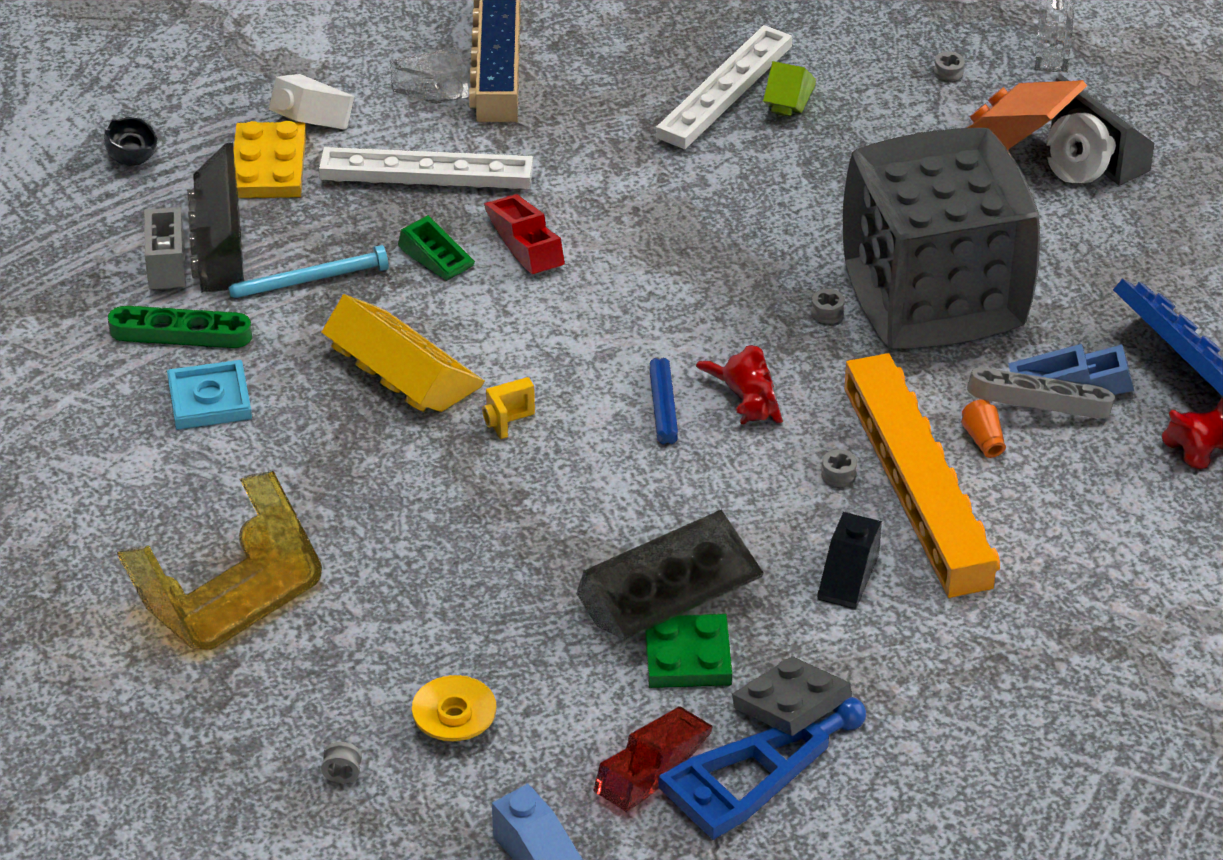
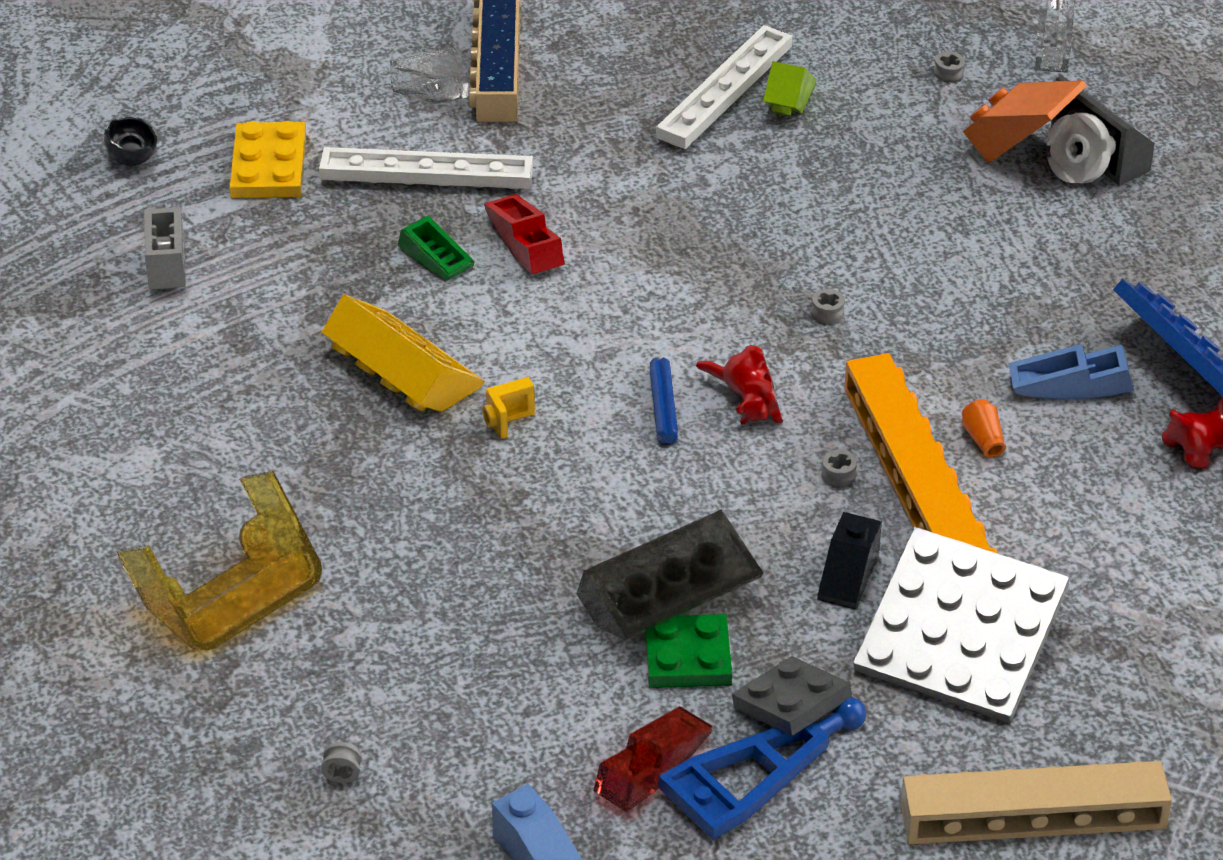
green beam [108,306,252,348] -> none
medium azure tile [167,360,252,430] -> none
clear smoke slope [187,142,244,292] -> none
medium azure bar [228,245,389,298] -> none
white slope [269,74,355,129] -> none
yellow dish [412,675,497,741] -> none
dark grey piece [843,128,1040,349] -> none
light grey beam [967,367,1115,418] -> none
none -> plate [853,527,1069,724]
none -> tan brick [900,761,1172,845]

